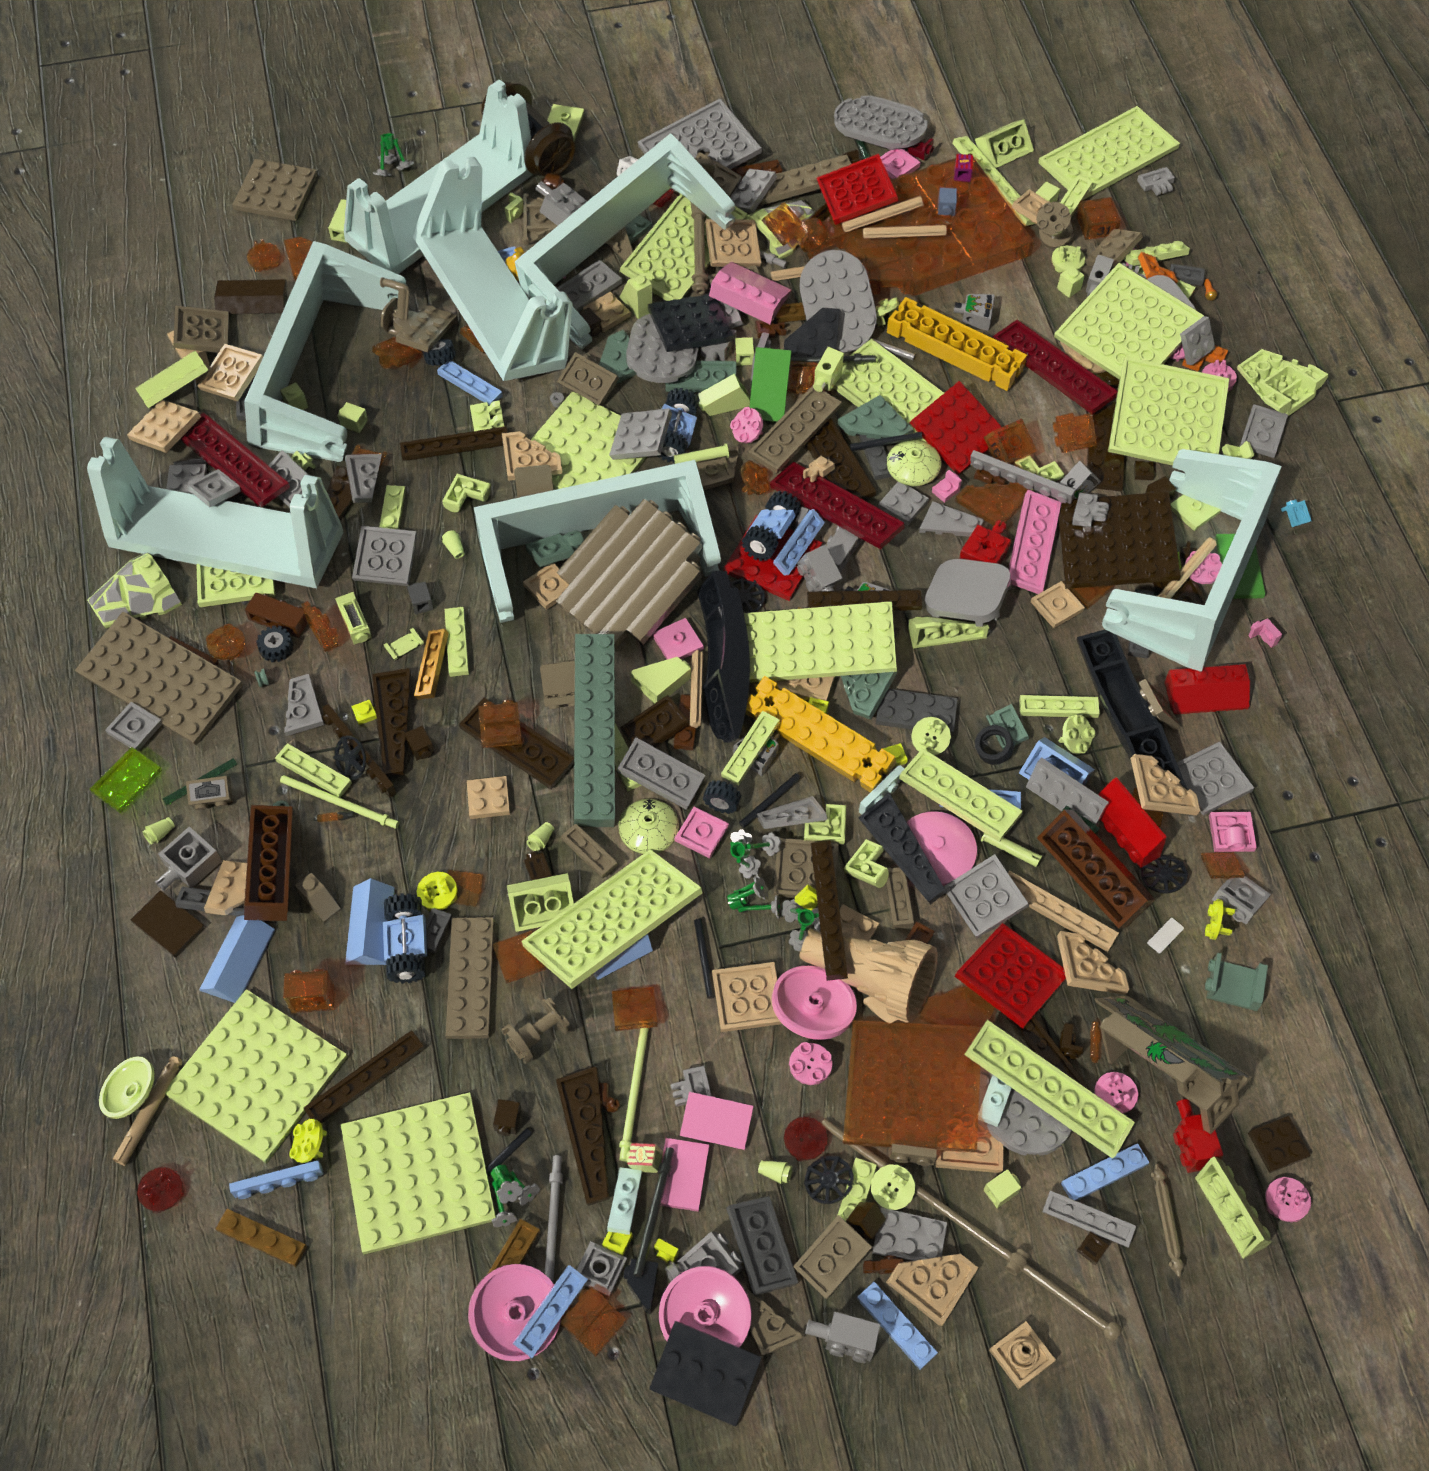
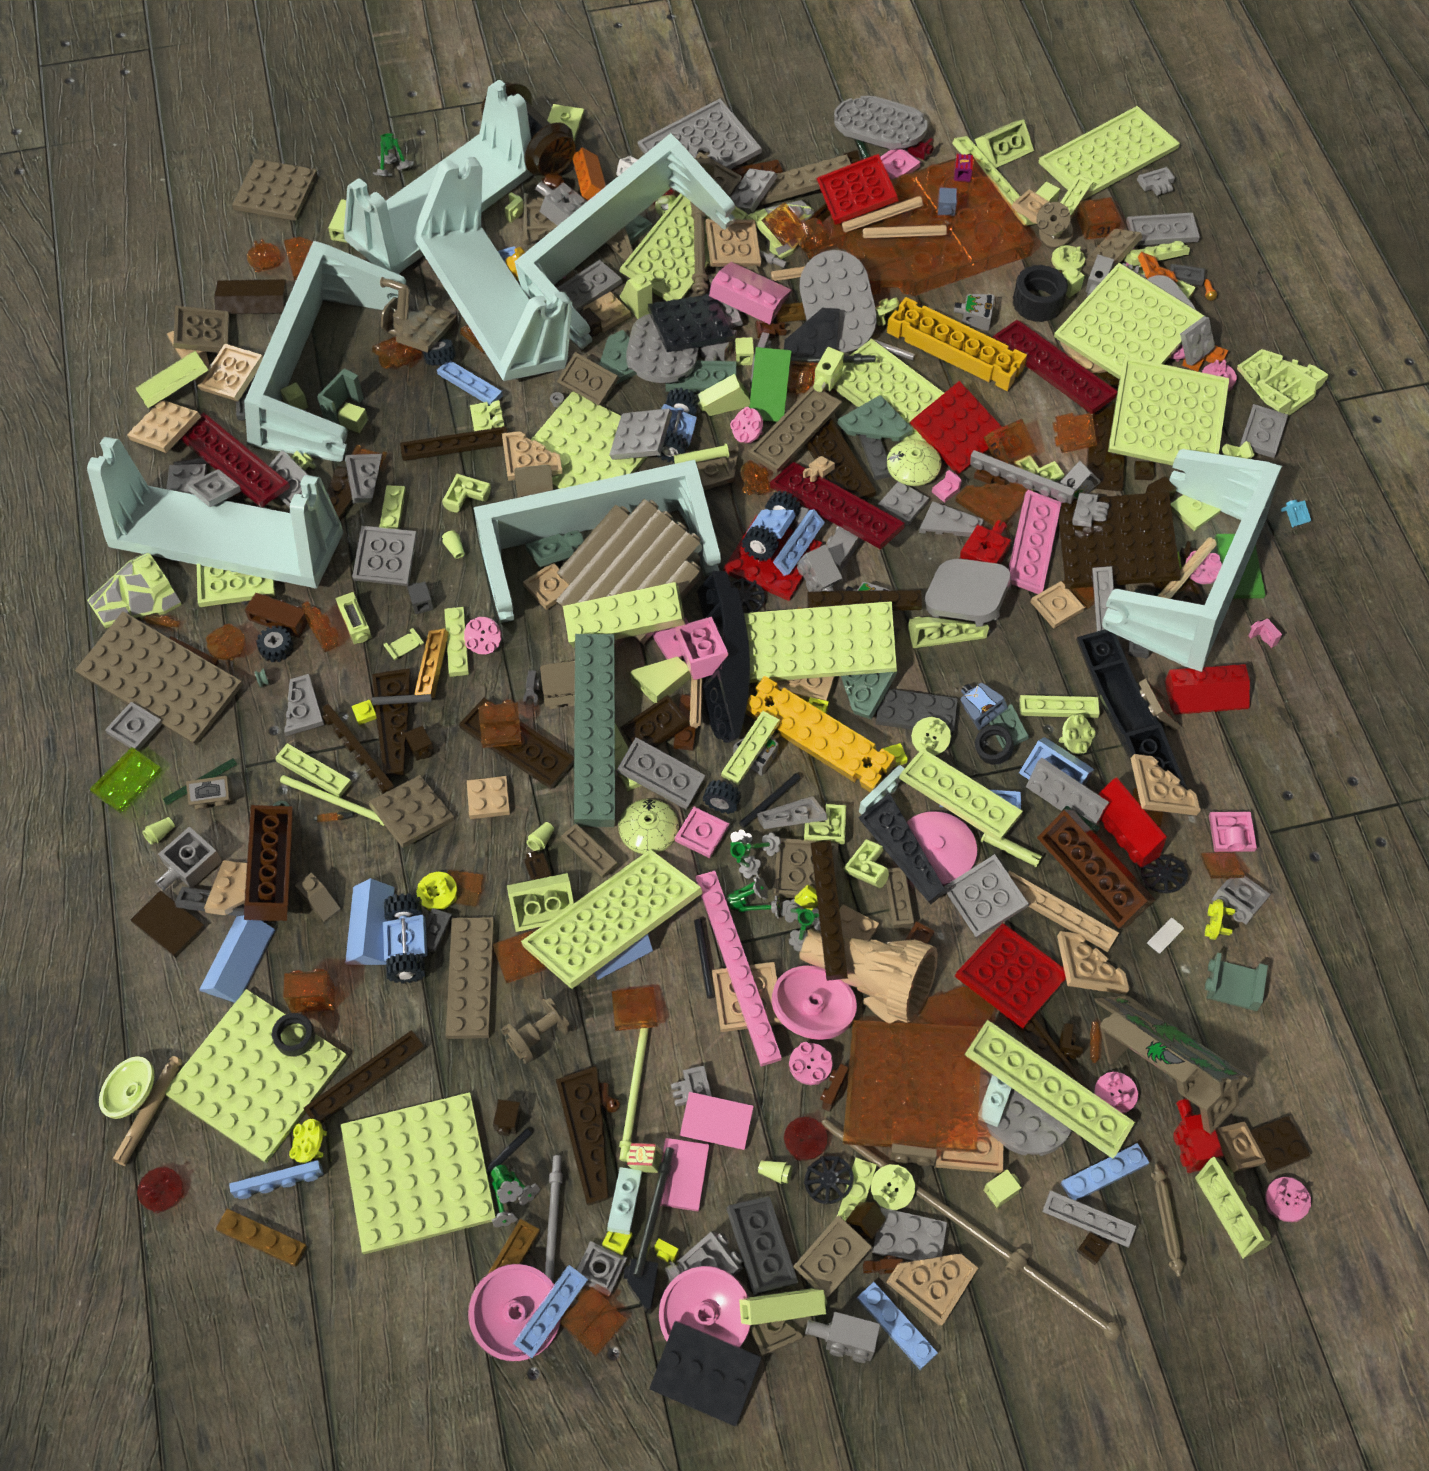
black wheel [333,736,366,780] -> none
black bar [850,432,922,451] -> none
tan plate [989,1321,1056,1390] -> none
light grey plate [1177,742,1254,816] -> none
none -> clear orange piece [143,615,180,627]
none -> black tyre [271,1013,315,1056]
none -> sand green panel [317,368,364,424]
none -> dark tan plate [369,775,454,848]
none -> dark grey bar [372,694,432,705]
none -> bright pink plate [464,617,502,654]
none -> flat silver plate [523,670,540,706]
none -> yellowish green brick [563,582,685,648]
none -> orange brick [573,147,606,201]
none -> yellowish green head [655,195,677,217]
none -> bright pink slope [675,617,728,680]
none -> bright pink plate [695,871,782,1067]
none -> yellowish green brick [739,1289,827,1325]
none -> reddish brown plate [820,1064,849,1112]
none -> sand blue torso [960,683,1008,730]
none -> black tyre [1012,265,1068,322]
none -> light grey plate [1092,566,1115,631]
none -> light grey plate [1126,213,1200,246]
none -> tan plate [1215,1121,1266,1173]

